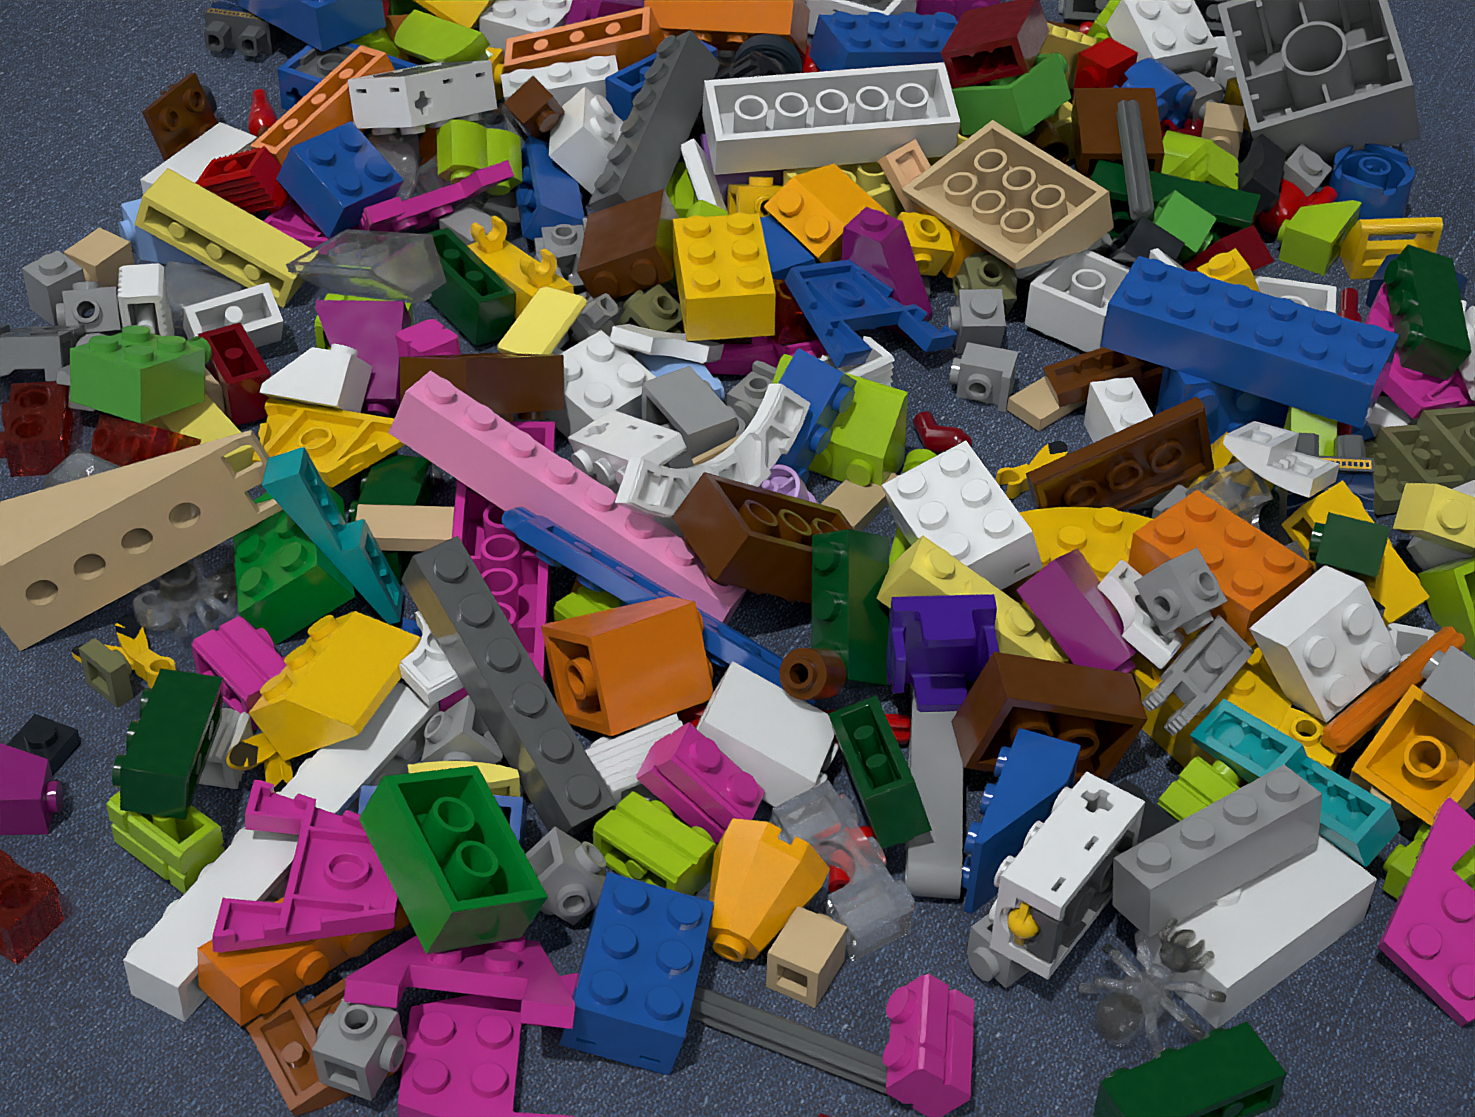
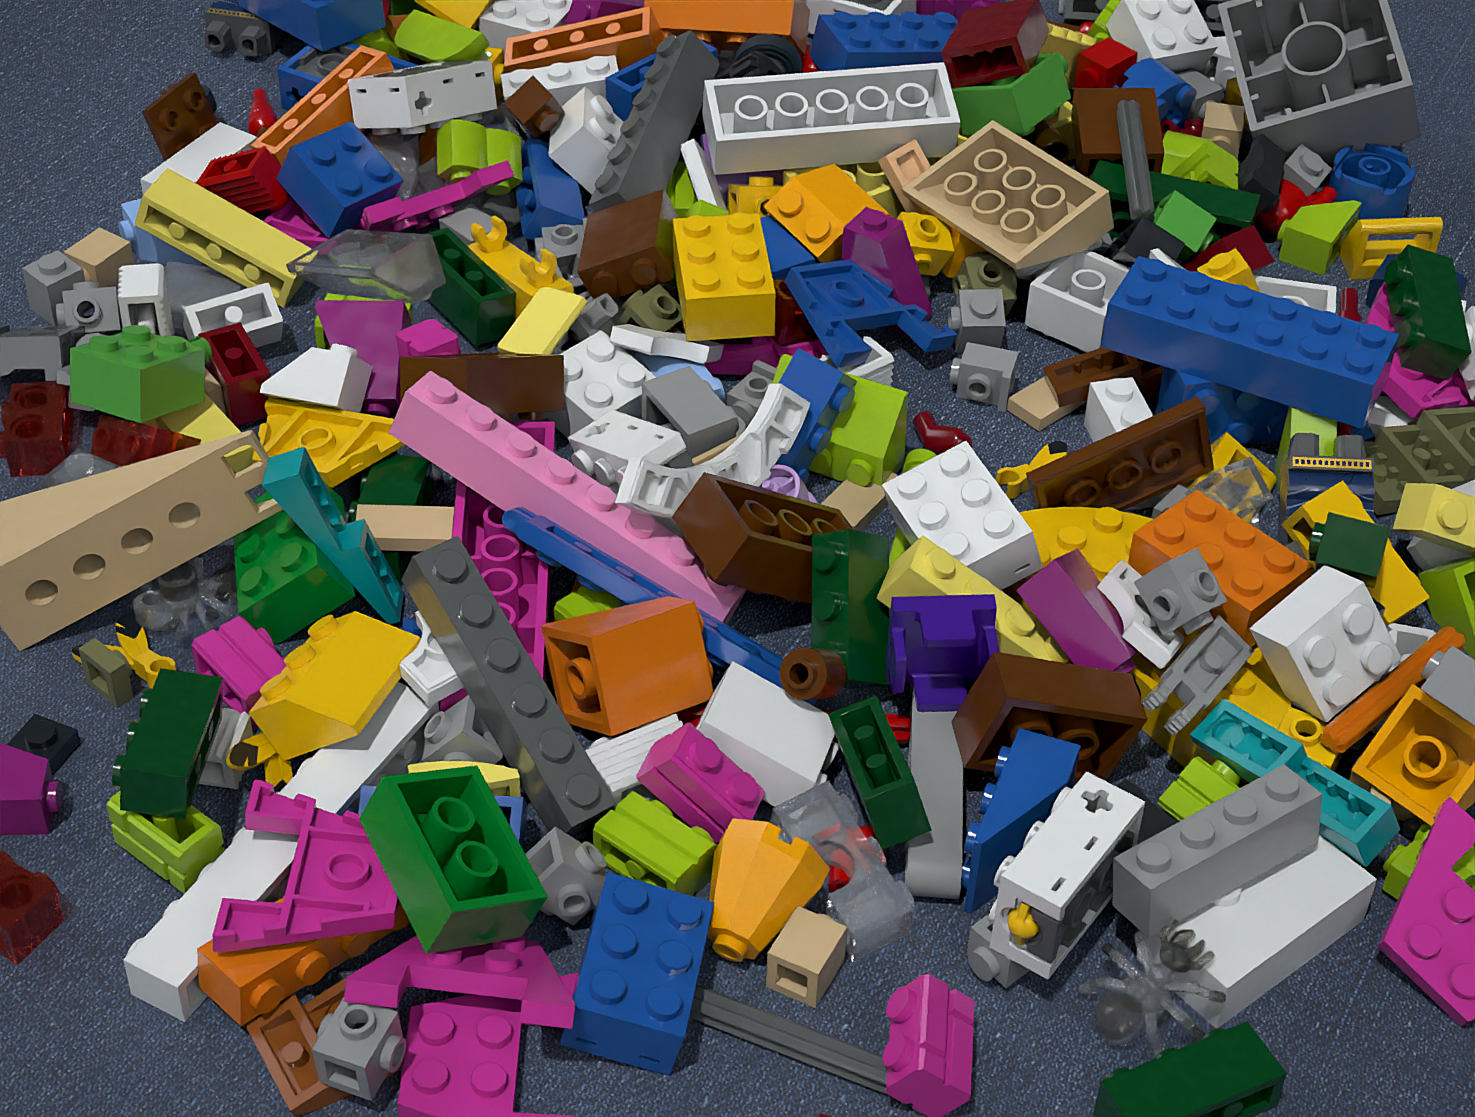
white slope [1223,421,1340,498] -> none

